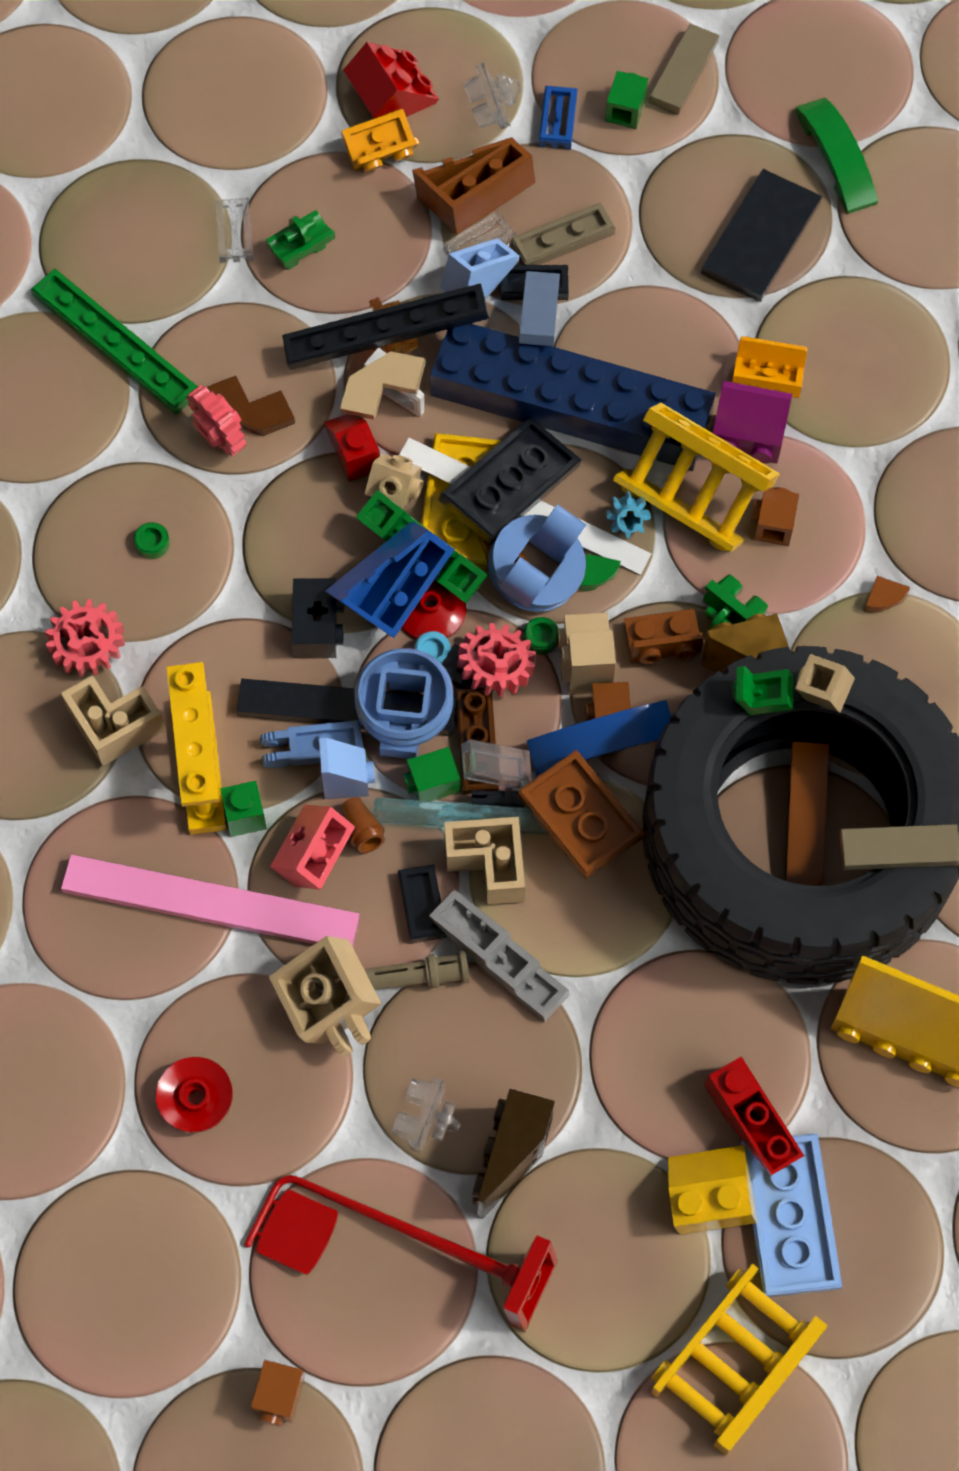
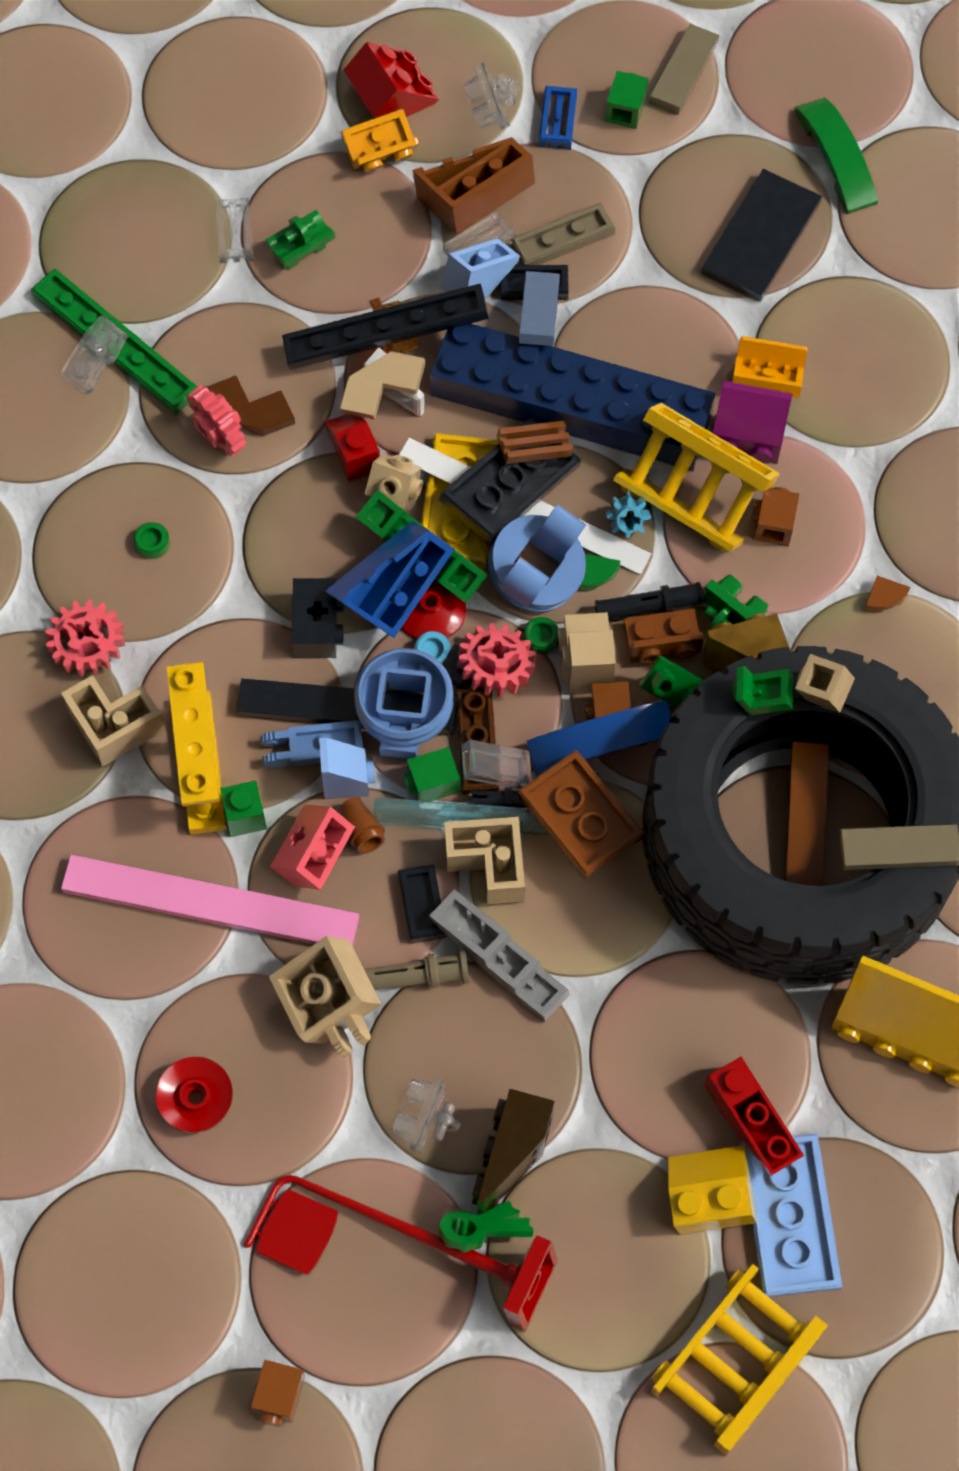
none -> clear slope [59,316,128,394]
none -> green piece [439,1201,534,1253]
none -> dark orange tile [497,421,574,464]
none -> black pin [594,582,704,621]
none -> green hips [639,654,704,708]

